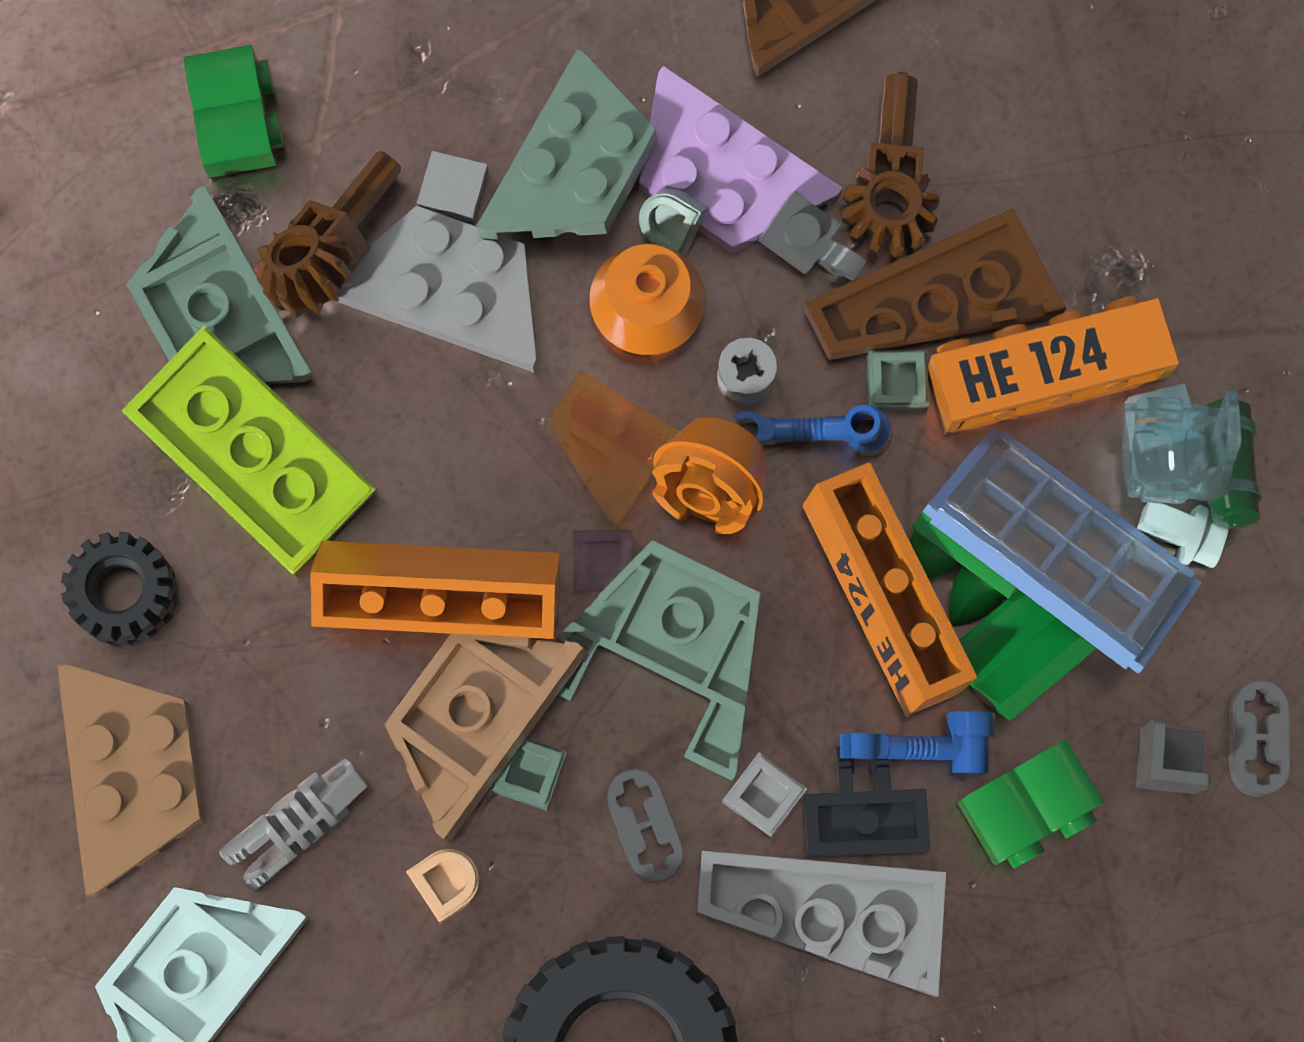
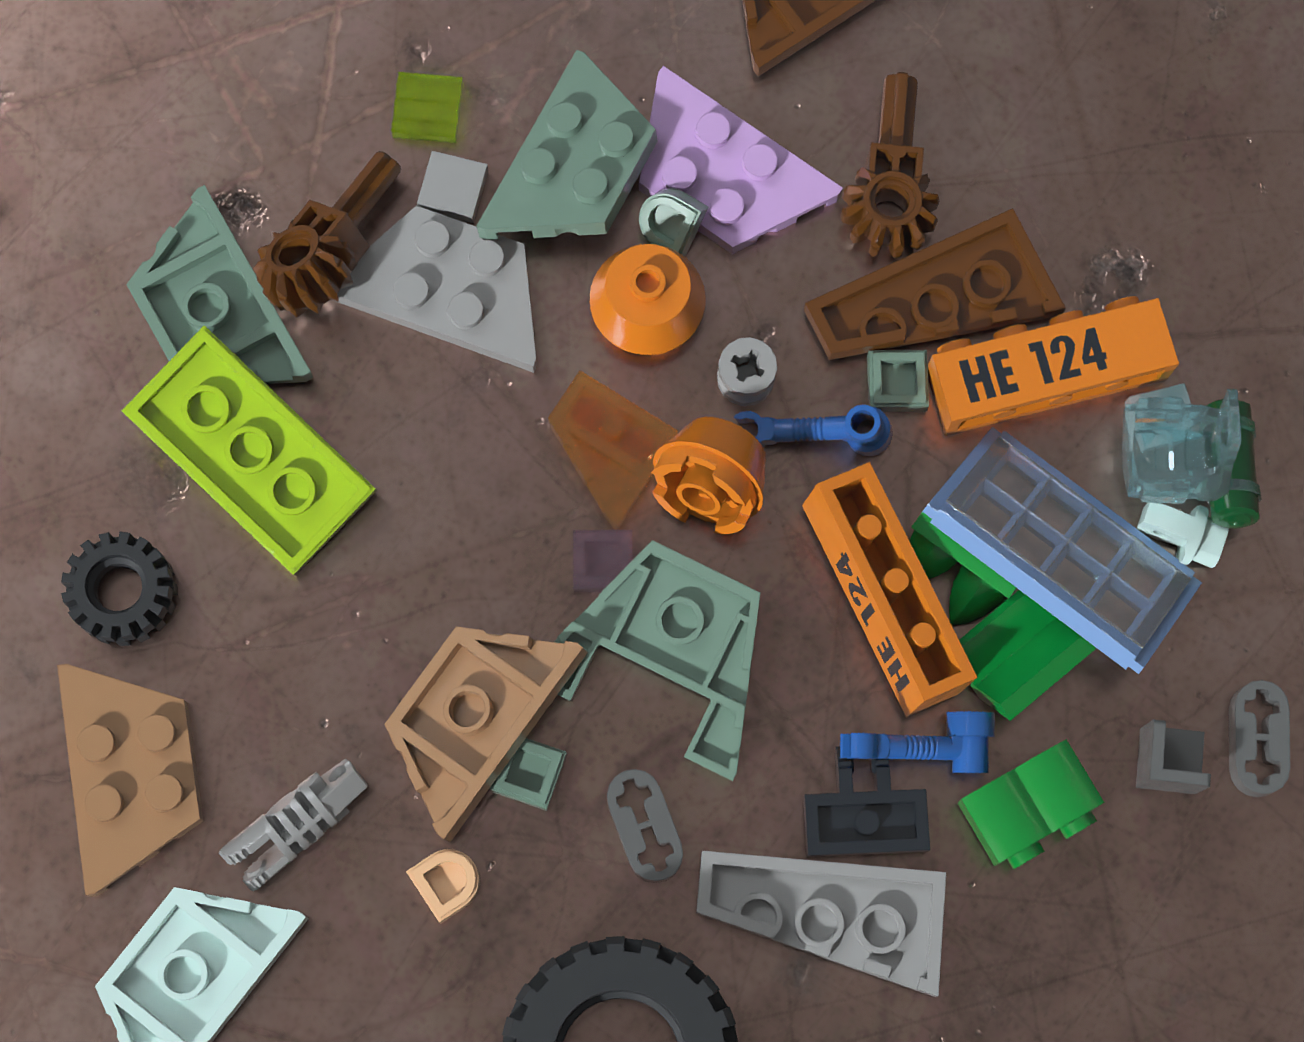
green brick [183,44,284,178] -> none
orange brick [310,540,560,639] -> none
light grey tile [722,752,807,839] -> none
dark grey plate [758,191,866,283] -> none
none -> clear neon green piece [391,72,463,143]

